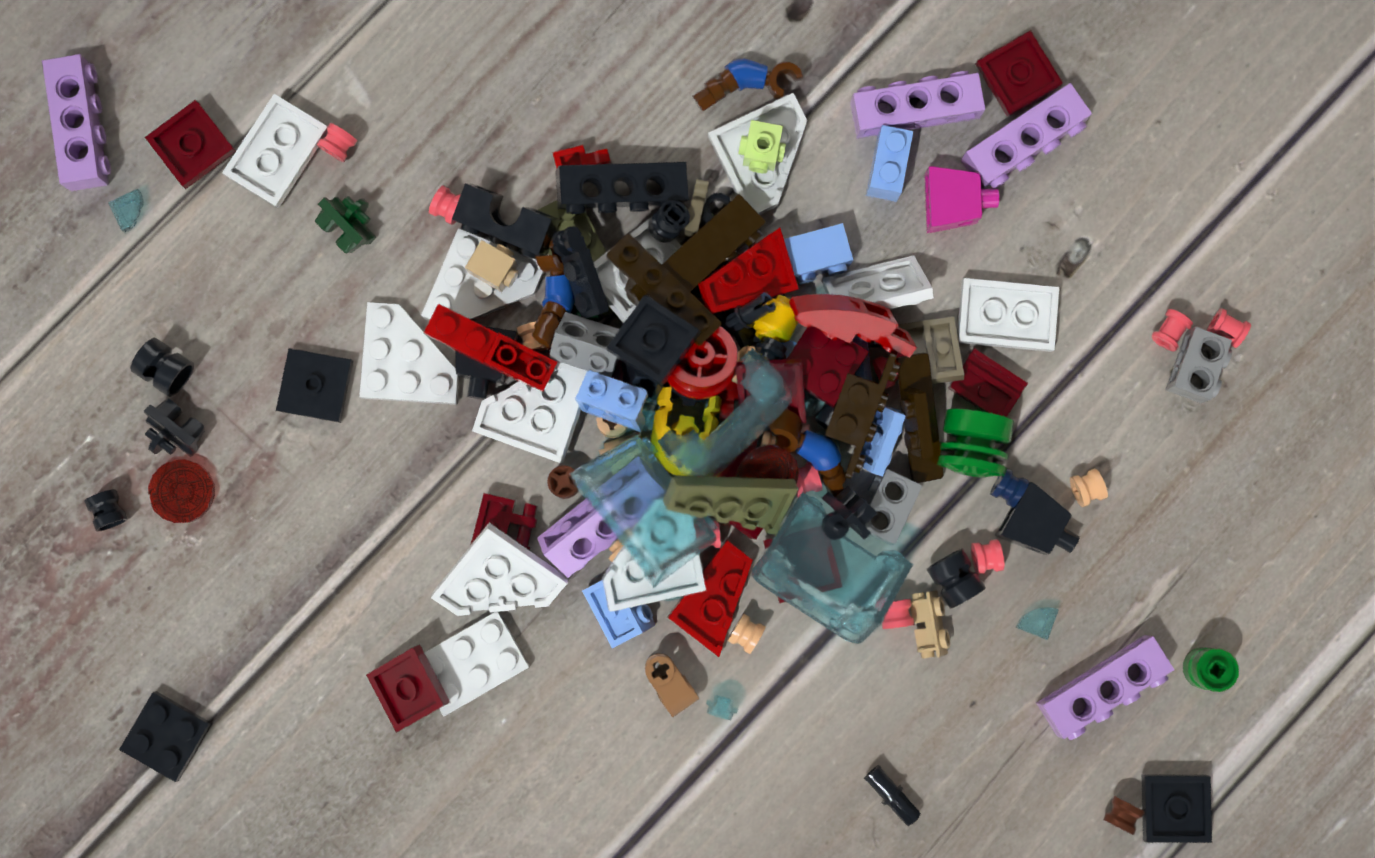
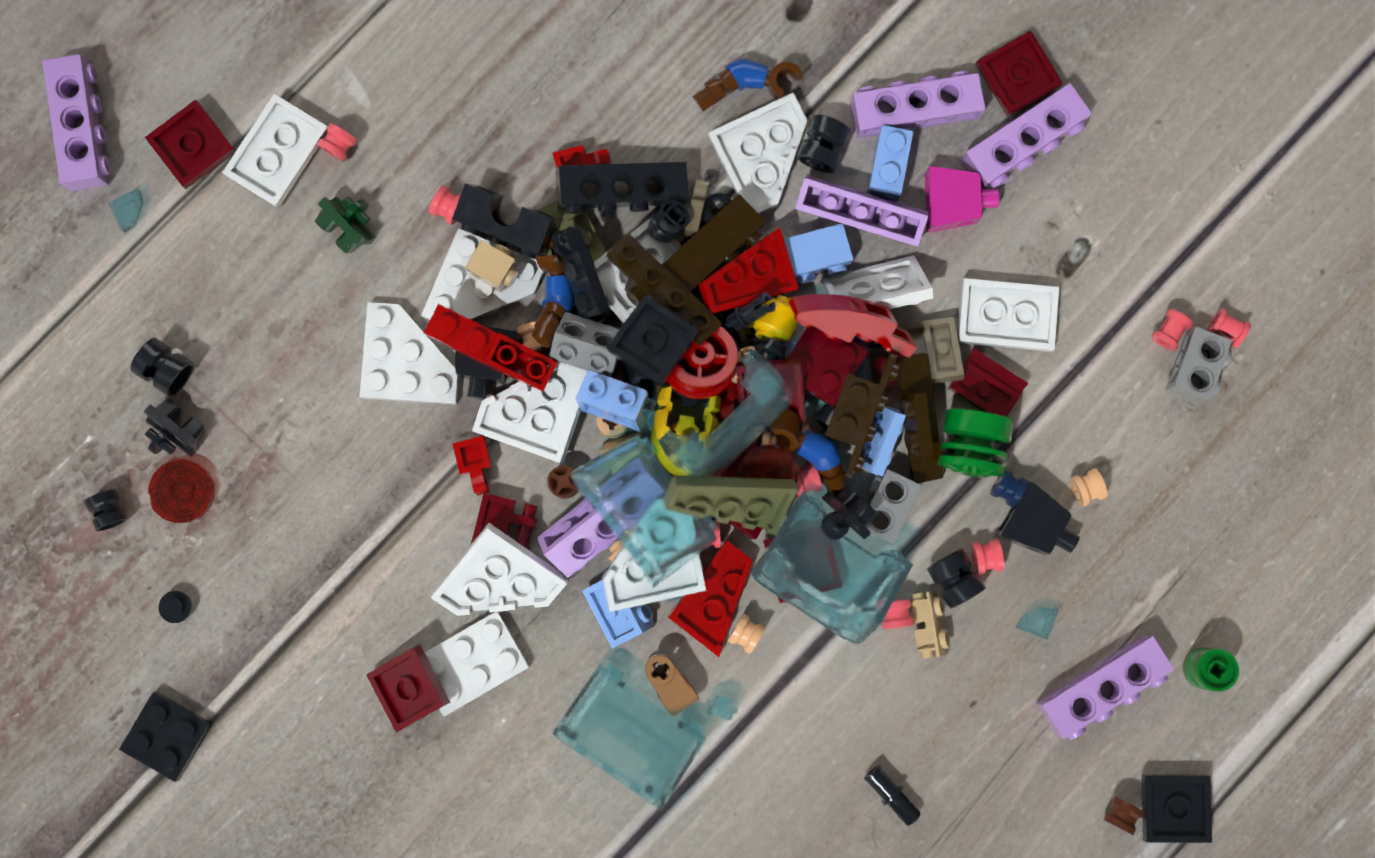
black plate [276,348,353,423] -> none
yellowish green brick [738,120,786,174] -> none
none -> black plate [158,591,192,623]
none -> red plate [452,435,493,496]
none -> clear light blue windscreen [552,662,707,809]
none -> lavender brick [795,174,928,247]
none -> black wheel [796,114,851,173]

